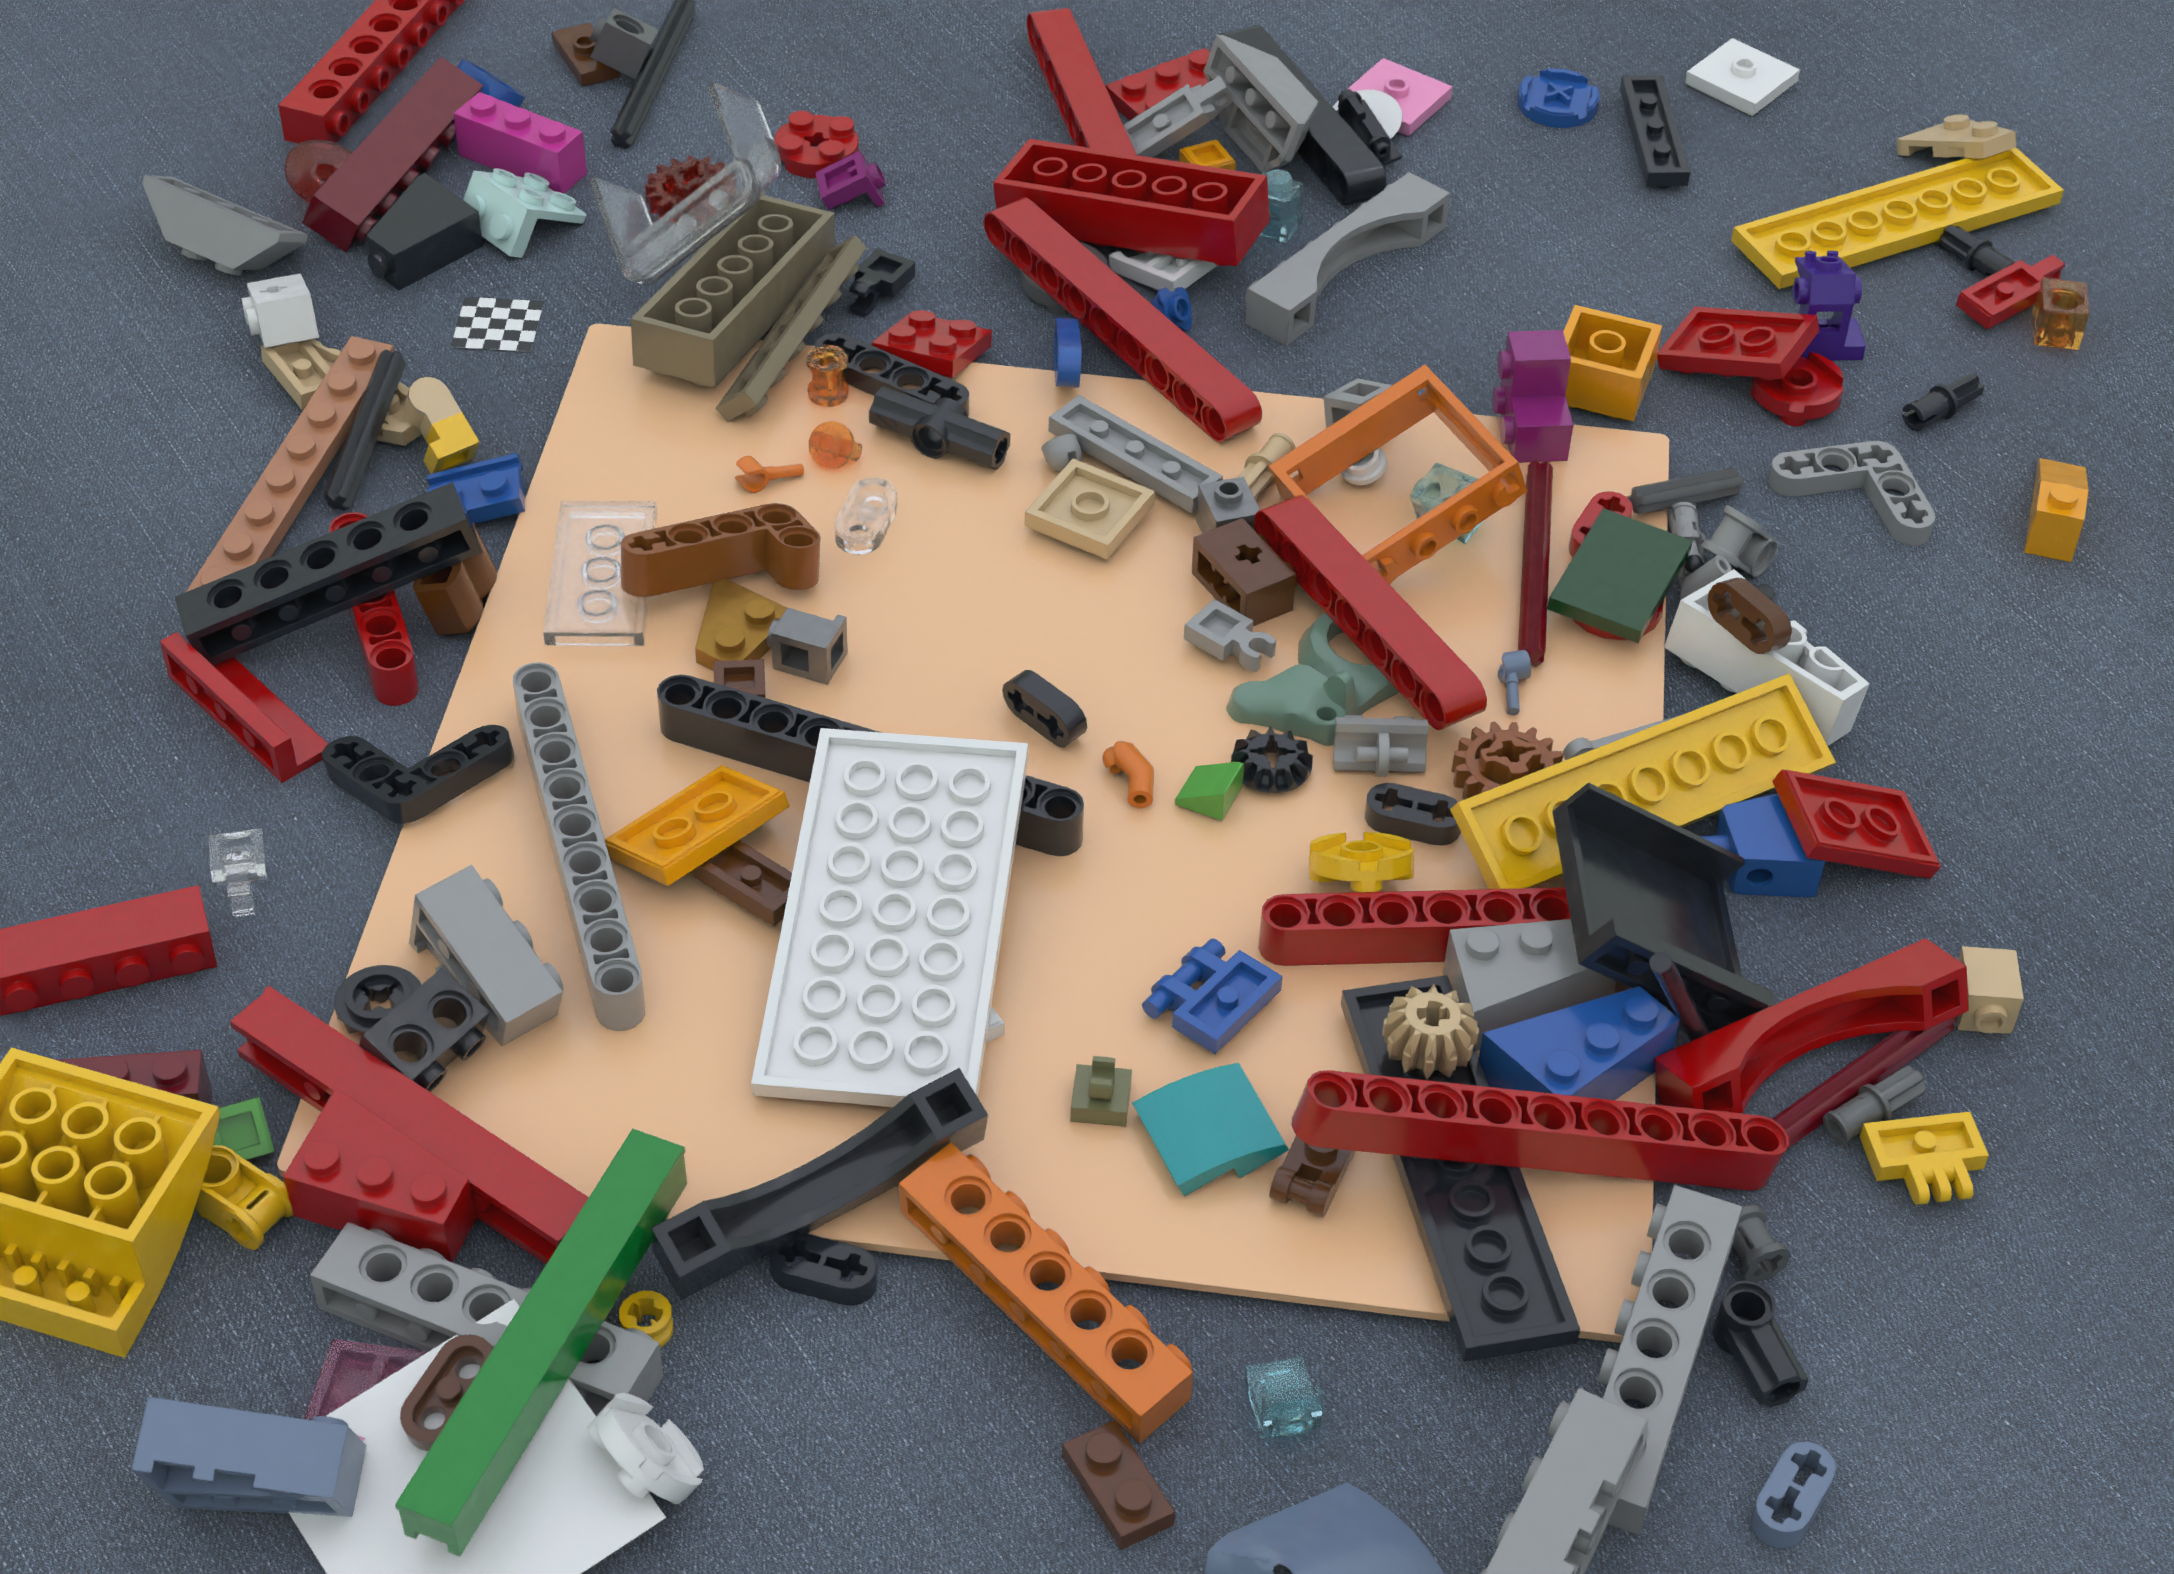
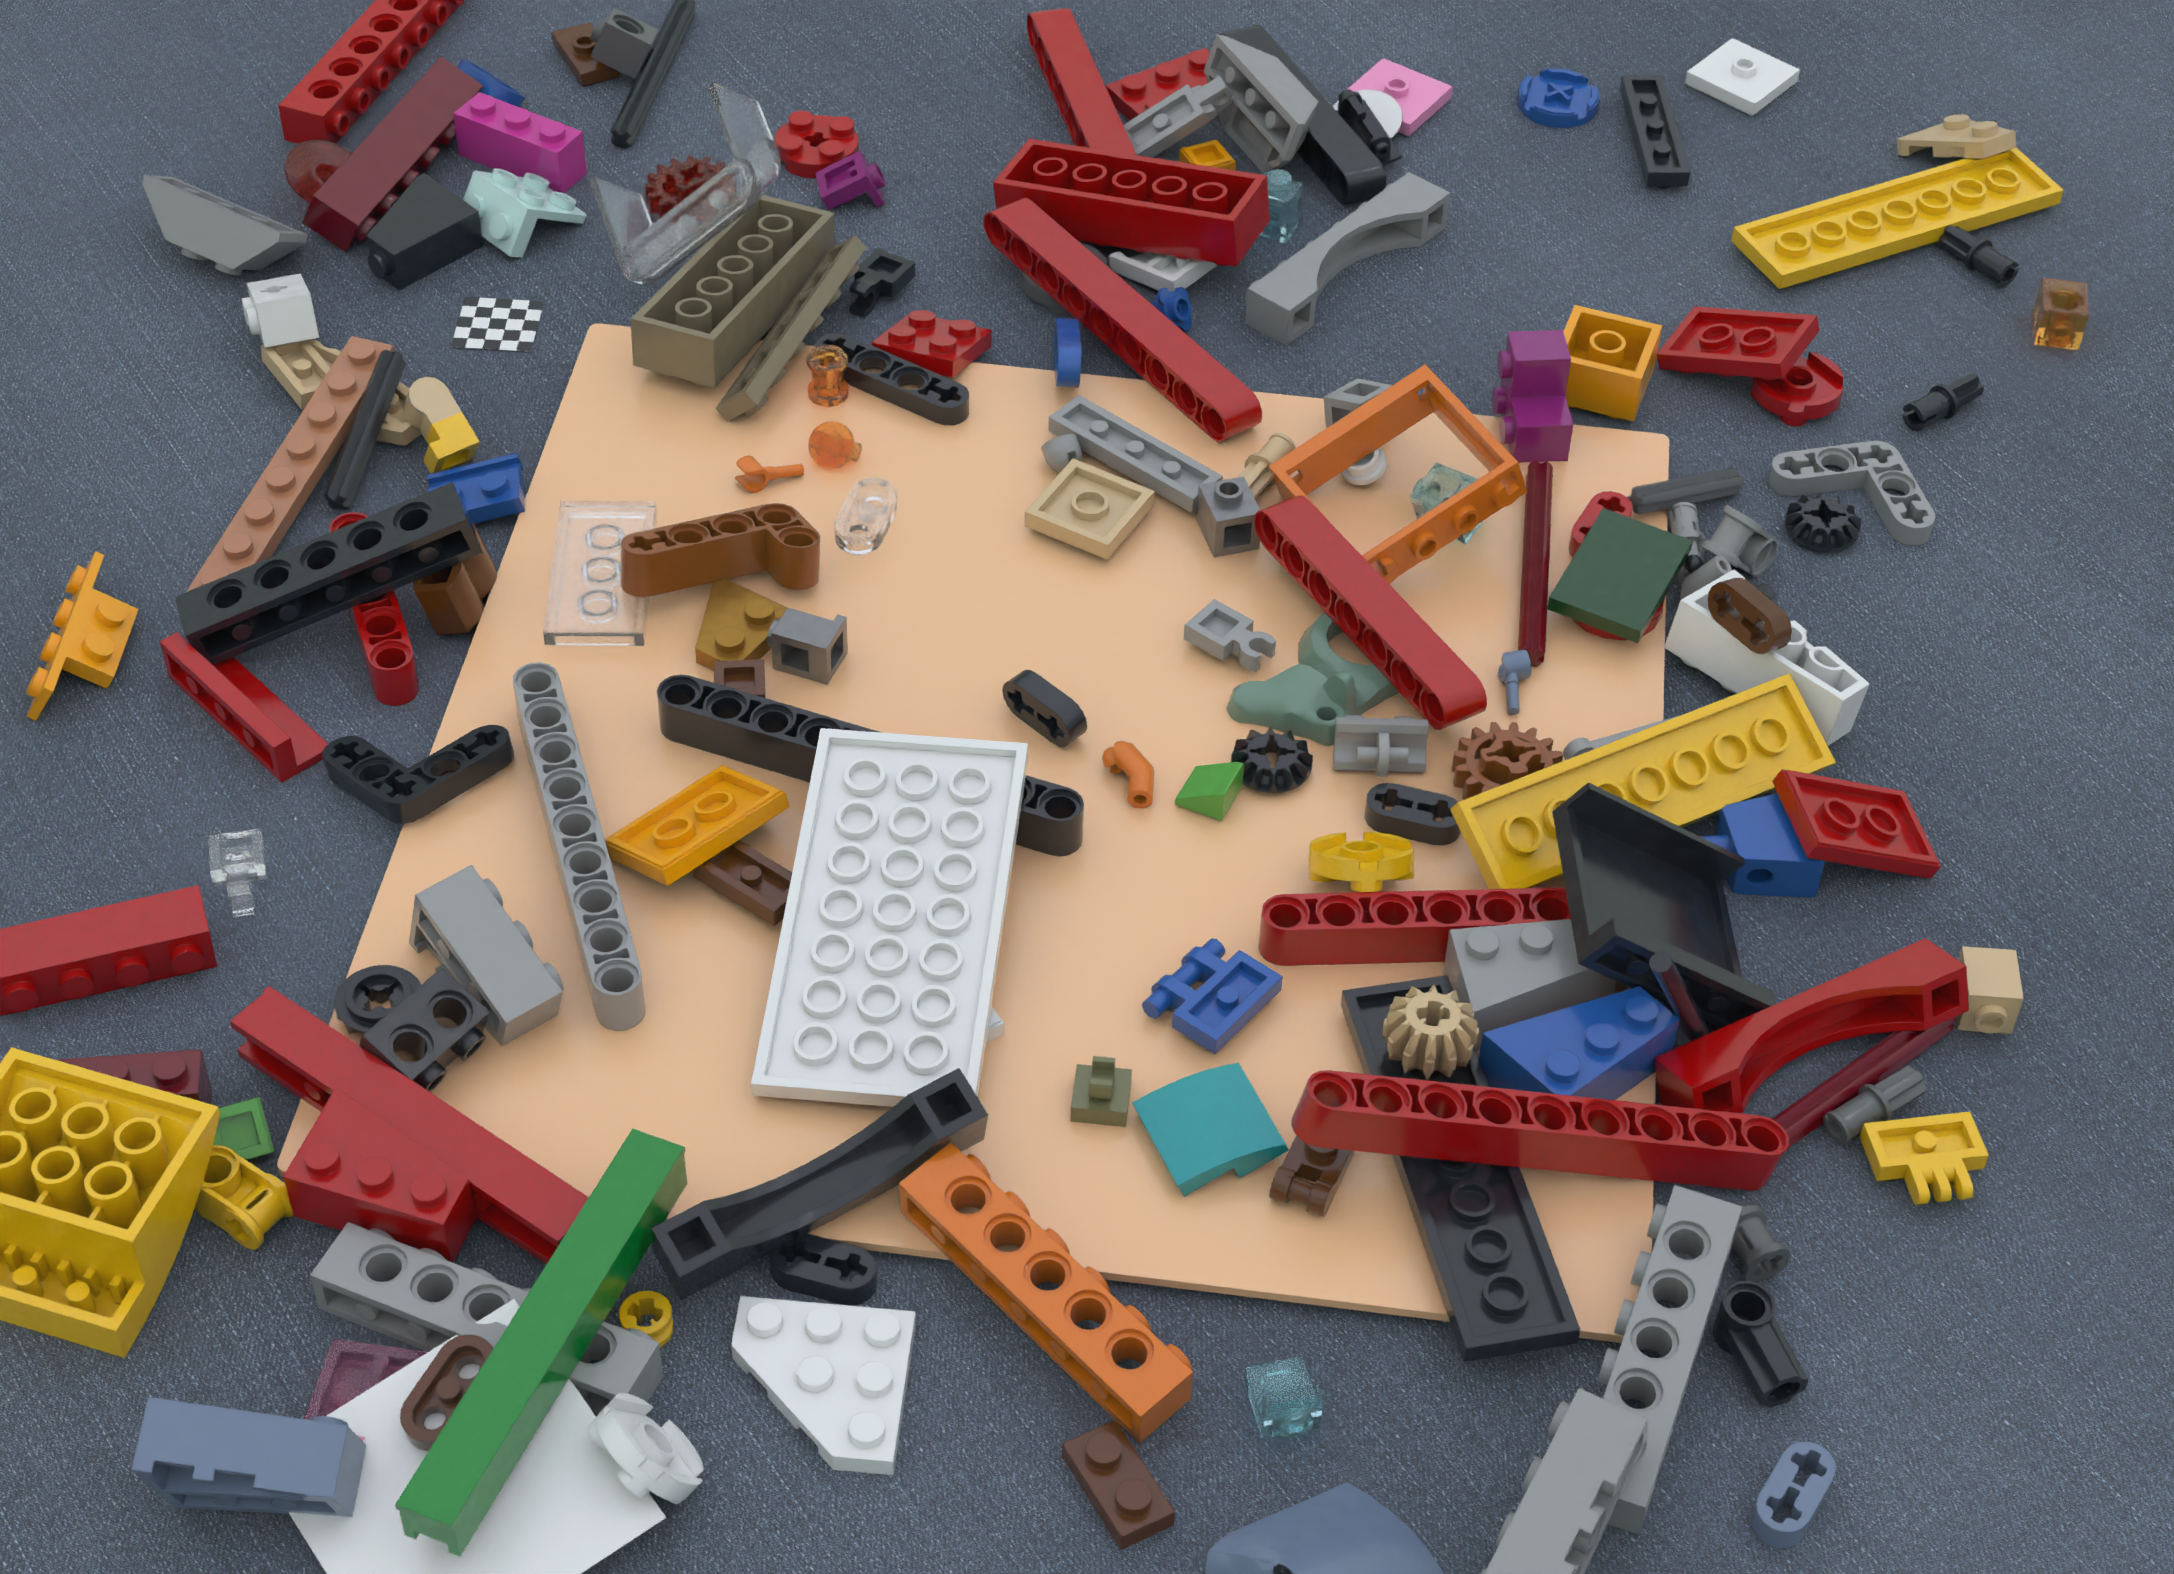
black piece [869,386,1011,470] -> none
reddish brown brick [1191,518,1297,626] -> none
dark purple tile [1793,250,1866,361] -> none
red hinge [1956,255,2065,330] -> none
light orange slope [2024,458,2089,562] -> none
none -> light orange bracket [26,551,138,721]
none -> white plate [731,1296,916,1475]
none -> black gear [1784,493,1862,551]

